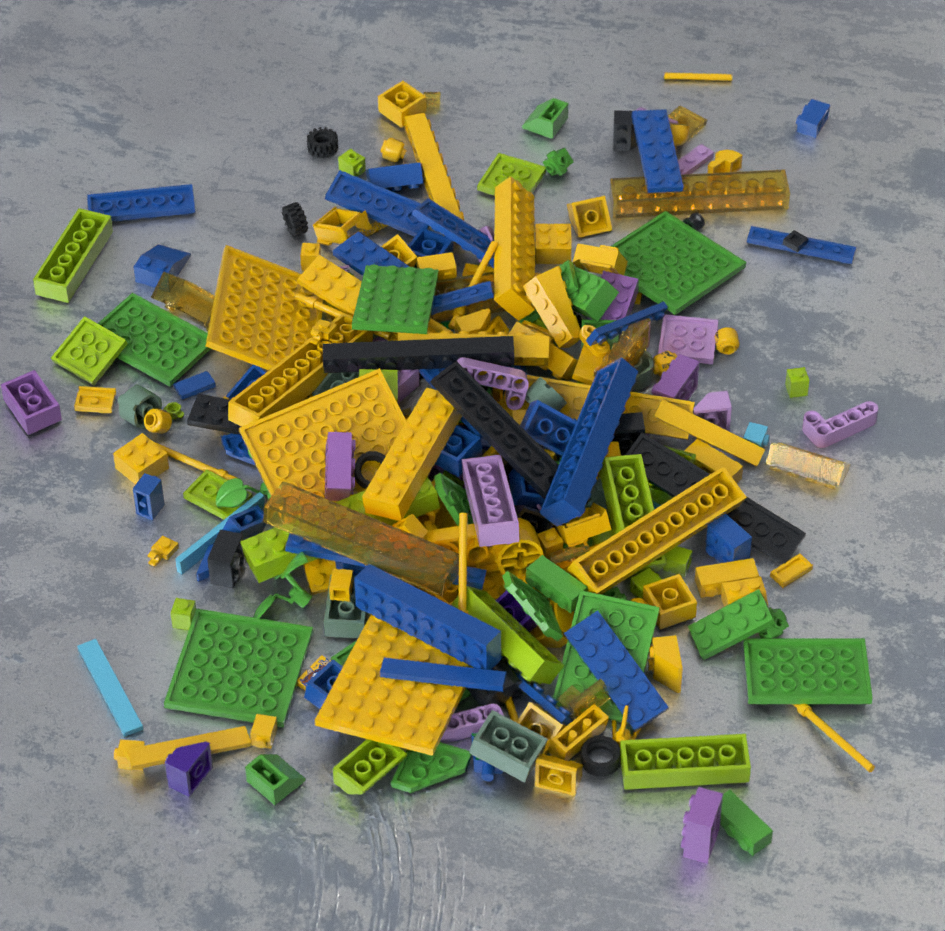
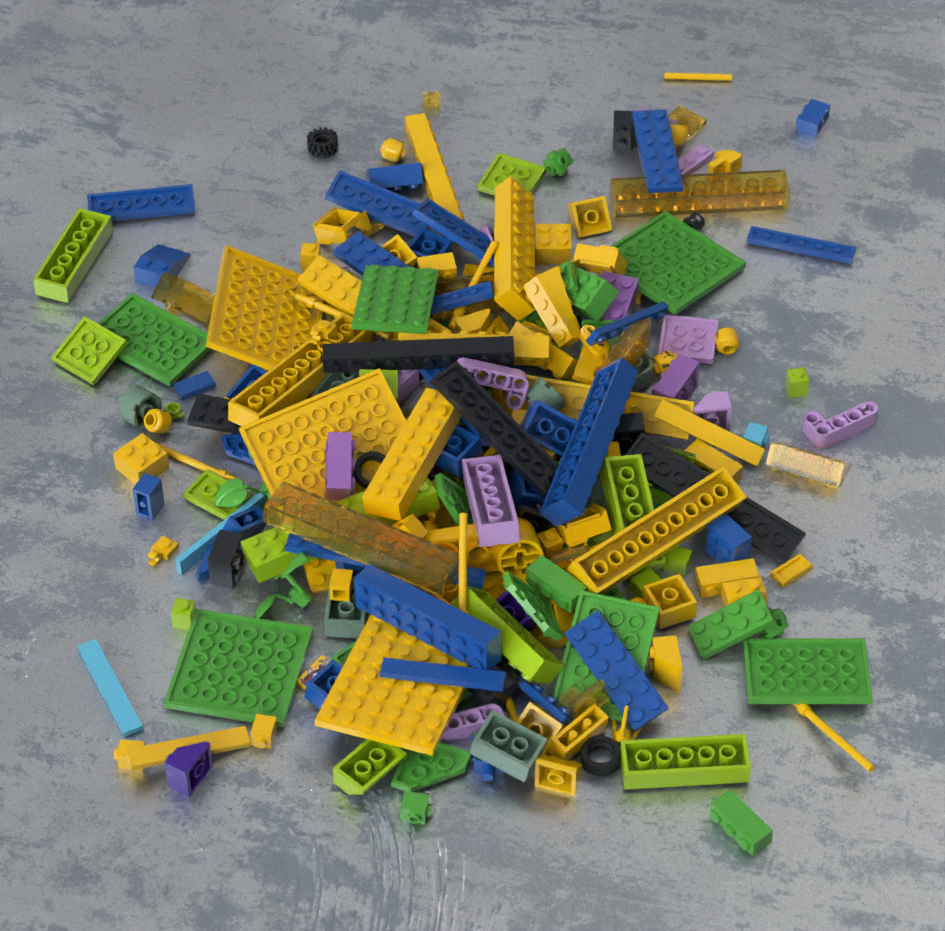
medium lavender brick [1,370,62,435] -> none
yellow plate [74,386,117,413] -> none
bright green slope [245,754,306,805] -> none
black tyre [282,202,309,237] -> none
lime brick [338,148,366,177] -> none
yellow brick [378,80,427,128] -> none
bright green slope [522,98,569,139] -> none
medium lavender brick [681,787,723,864] -> none
black plate [783,230,808,252] -> none
none -> bright green brick [400,791,433,824]

